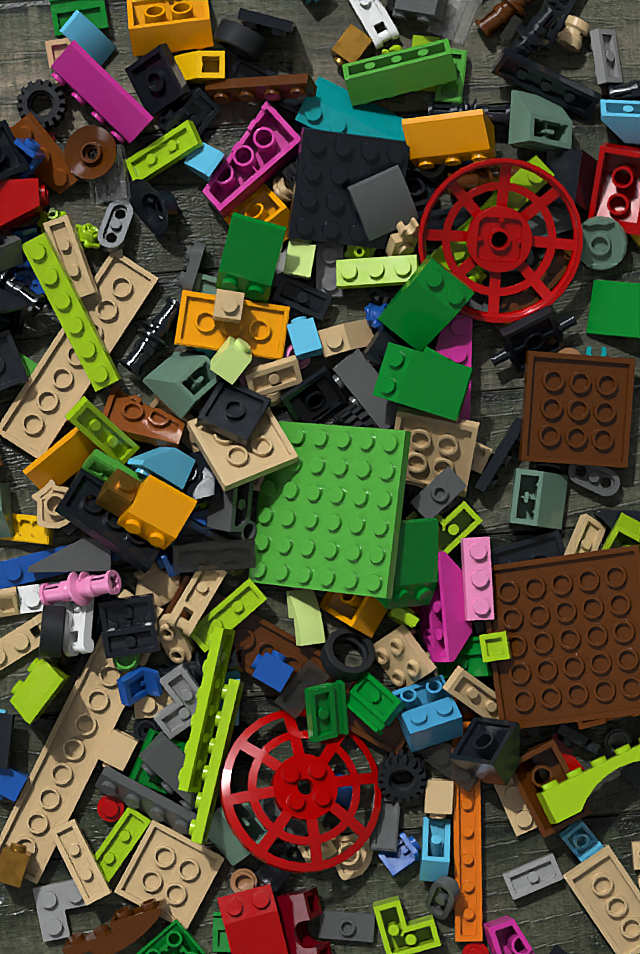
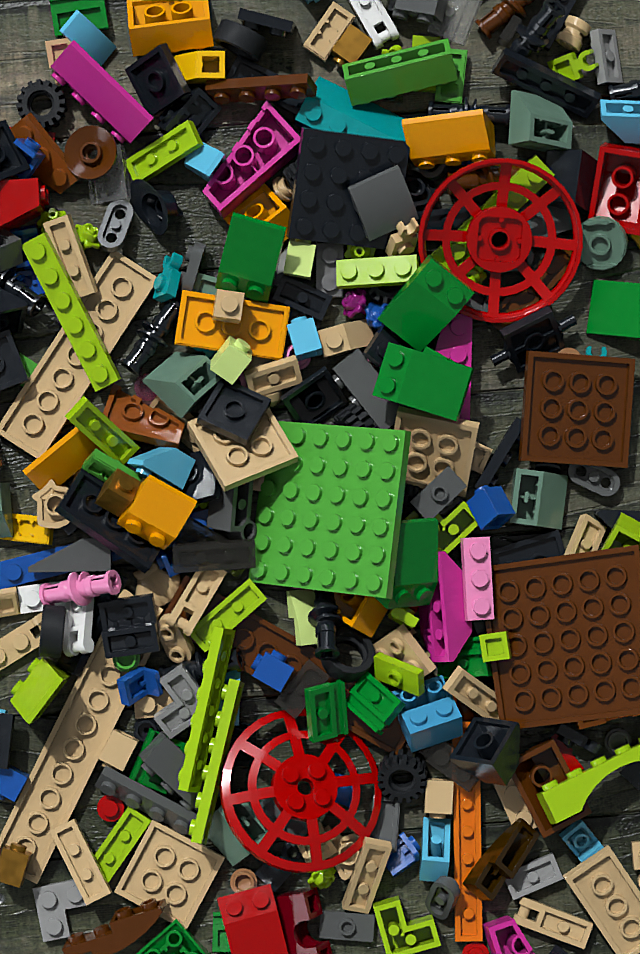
none -> clear pink plate [134,374,157,401]
none -> teal plate [153,252,183,303]
none -> tan plate [303,1,356,62]
none -> lime plant [307,867,336,889]
none -> black piece [308,590,343,661]
none -> magenta plant [341,288,368,318]
none -> tan plate [342,837,392,914]
none -> lime plate [374,652,425,697]
none -> dark brown slope [462,818,540,901]
none -> blue brick [466,485,516,530]
none -> tan plate [513,896,594,949]
none -> lime plate [547,49,599,81]

